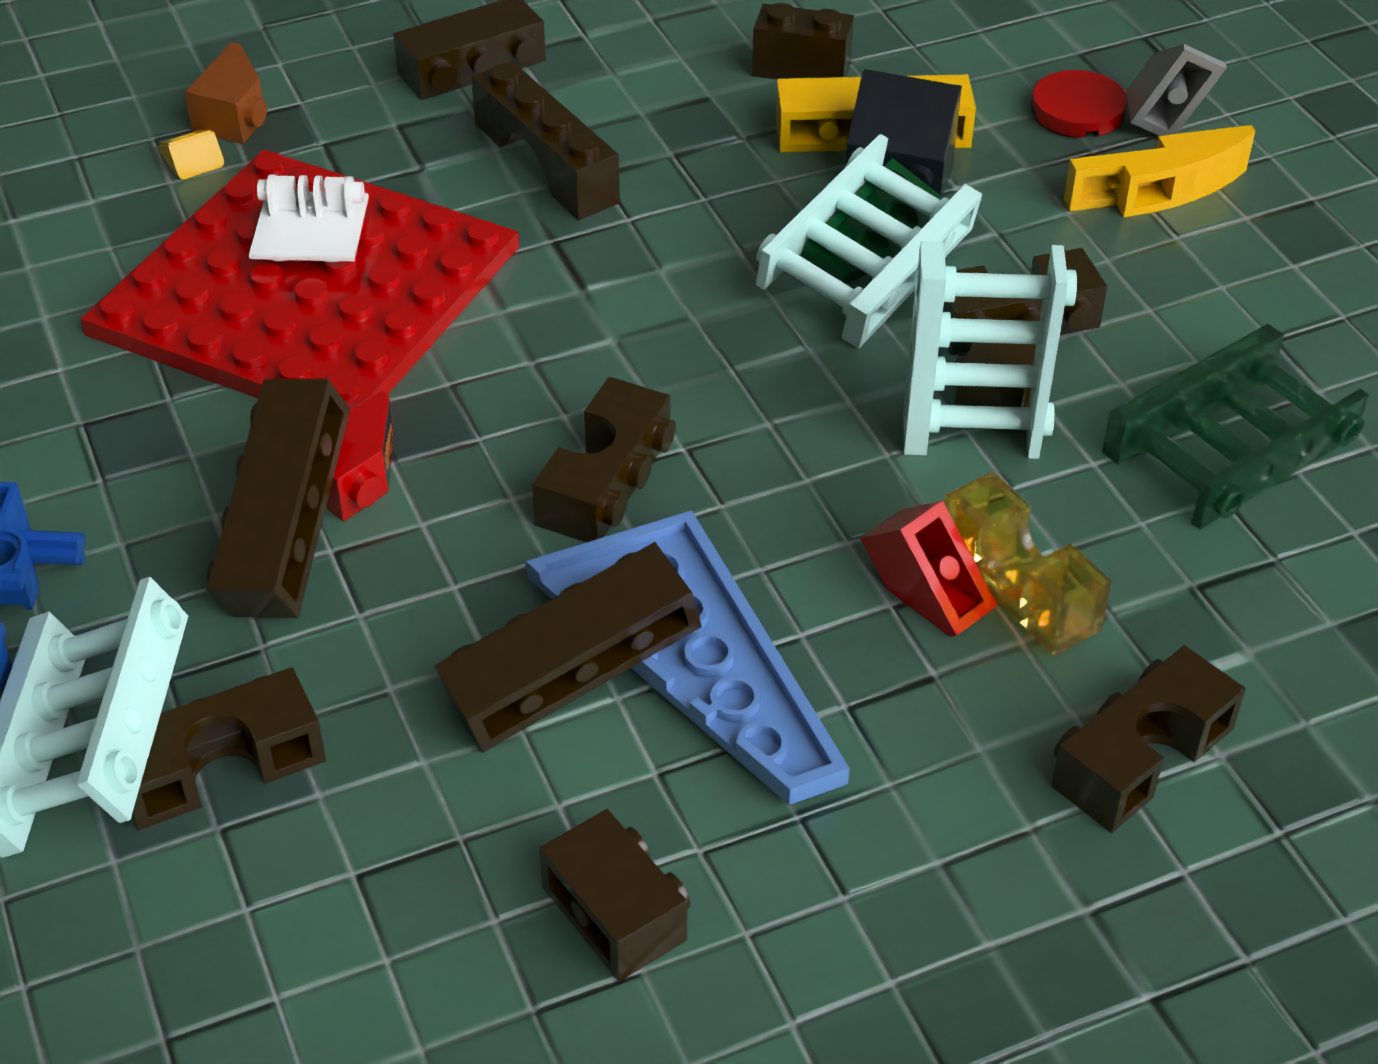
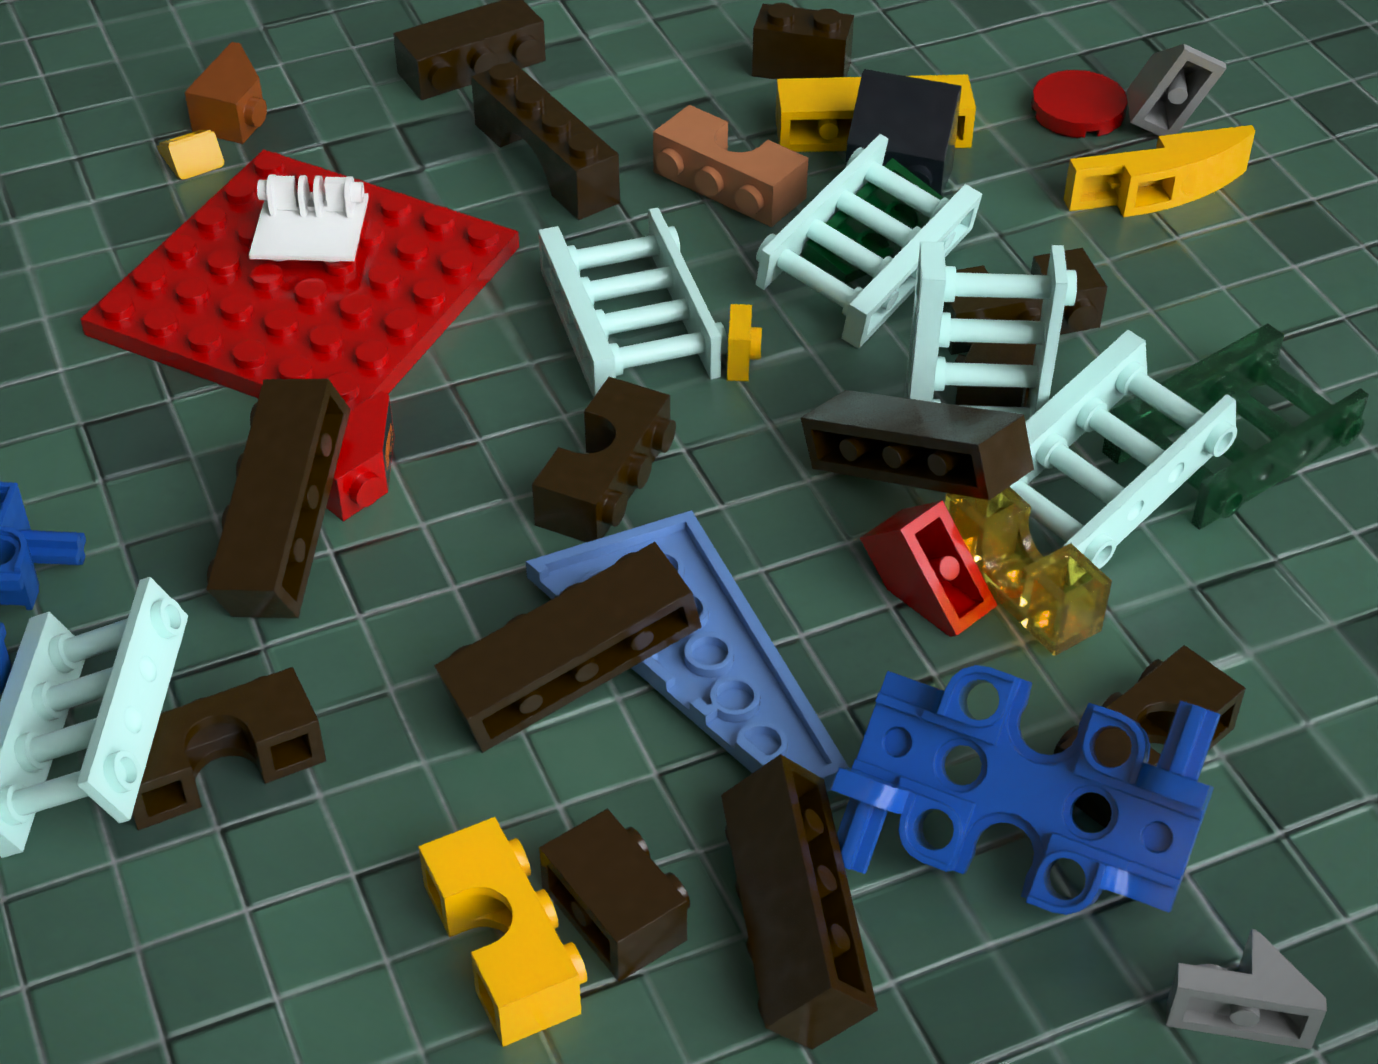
none -> yellow arch [418,817,587,1047]
none -> light aqua fence [538,208,728,398]
none -> nougat arch [653,105,809,227]
none -> dark brown brick [721,754,878,1050]
none -> yellow plate [727,304,762,382]
none -> dark brown brick [801,390,1034,500]
none -> blue gear [831,665,1221,915]
none -> light aqua fence [972,330,1237,583]
none -> light grey slope [1166,929,1327,1049]

